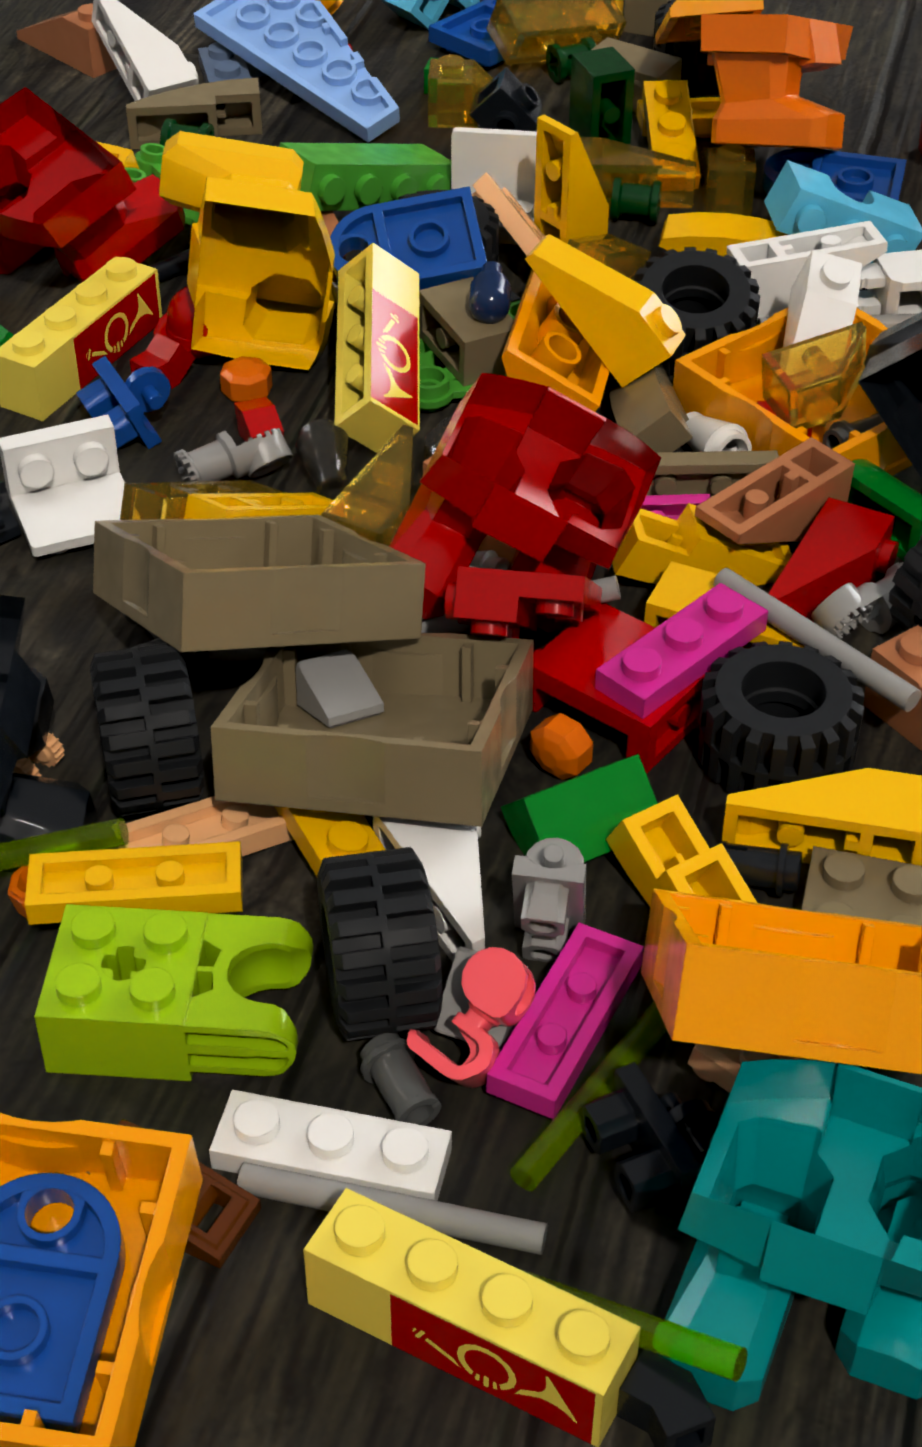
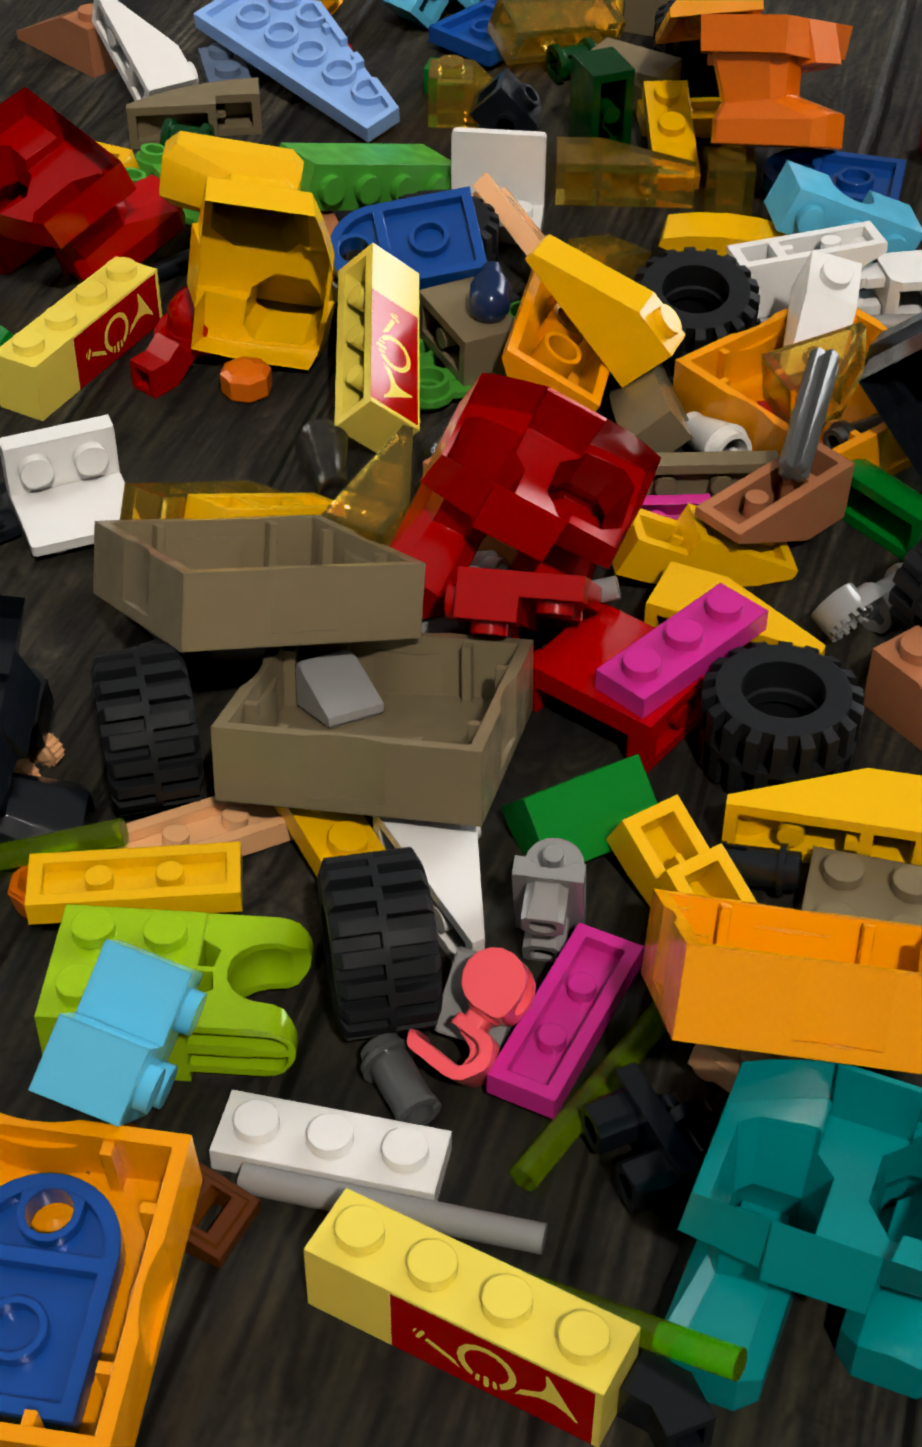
blue hips [76,356,171,450] -> none
light grey connector [174,428,293,494] -> none
red piece [234,397,284,442] -> none
orange tile [530,713,593,780] -> none
yellow slope [534,114,609,256] -> none
dark green bush [610,177,662,224] -> none
light grey bar [713,568,922,712] -> none
red slope [768,497,899,622] -> none
none -> medium azure brick [28,939,207,1127]
none -> dark grey axle [778,347,840,483]

